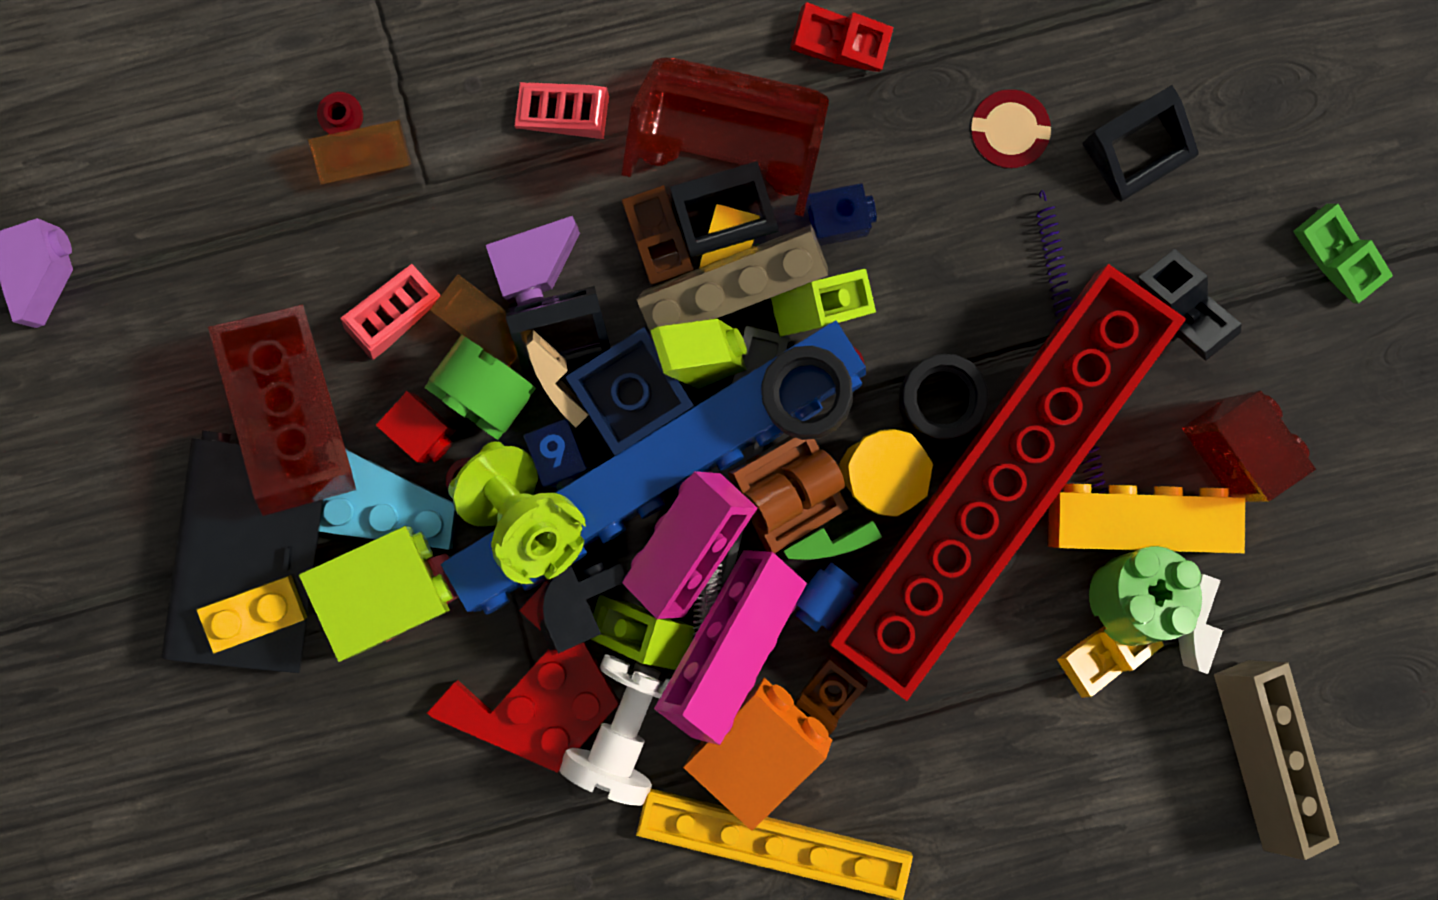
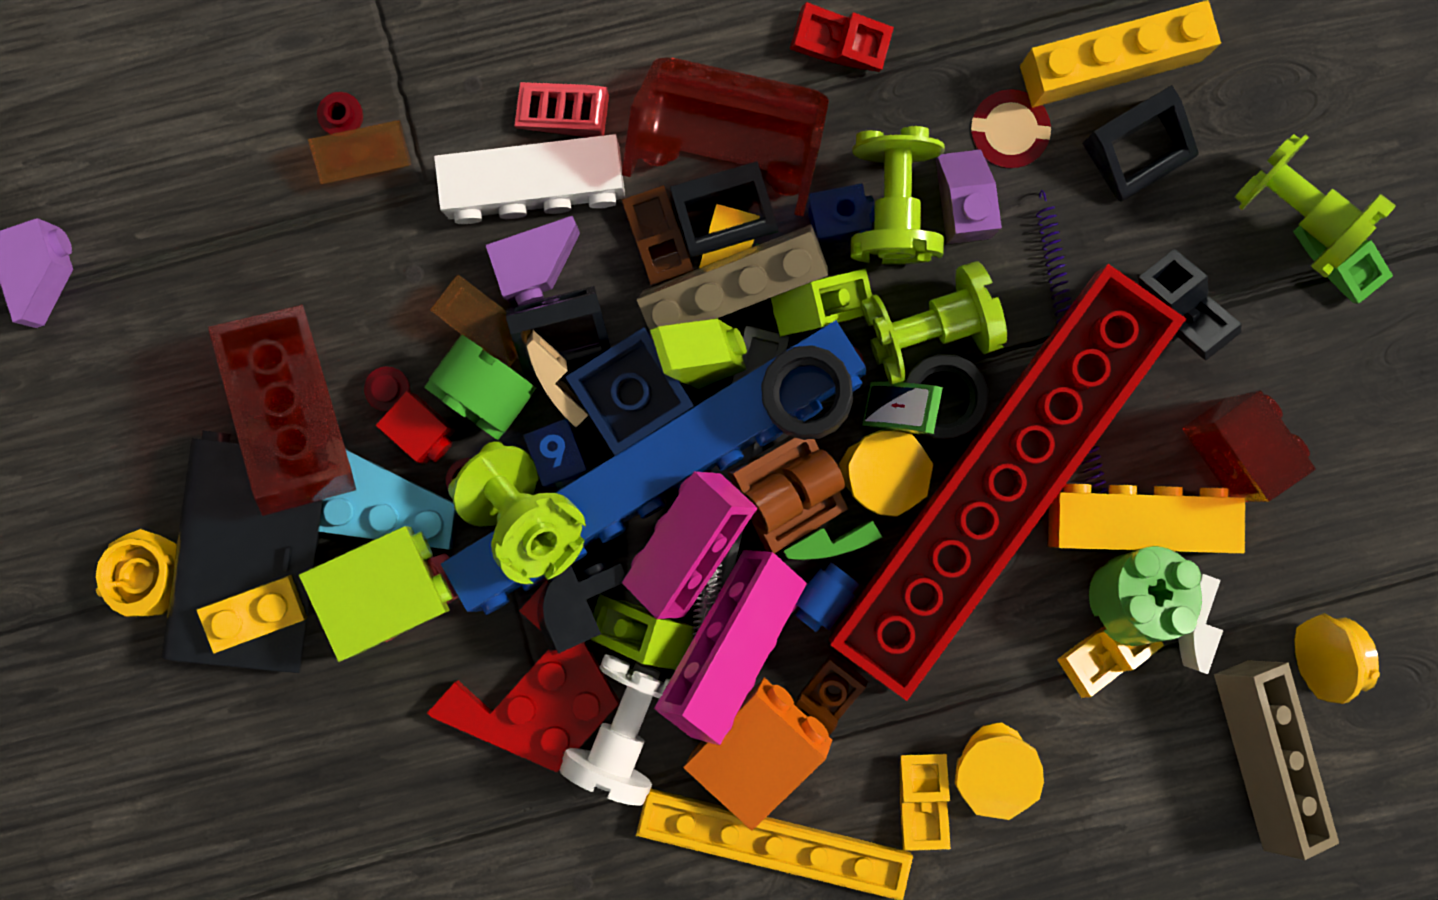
coral slope [341,264,442,360] -> none
none -> yellow hat [96,529,177,617]
none -> dark red plate [364,366,411,412]
none -> white brick [434,134,625,224]
none -> lime piece [851,126,945,264]
none -> lime piece [861,261,1007,385]
none -> slope [862,382,943,434]
none -> yellow slope [900,754,951,851]
none -> medium lavender slope [935,150,1002,244]
none -> yellow hat [954,722,1044,820]
none -> yellow brick [1020,0,1221,108]
none -> lime piece [1235,134,1396,278]
none -> yellow hat [1295,613,1380,704]

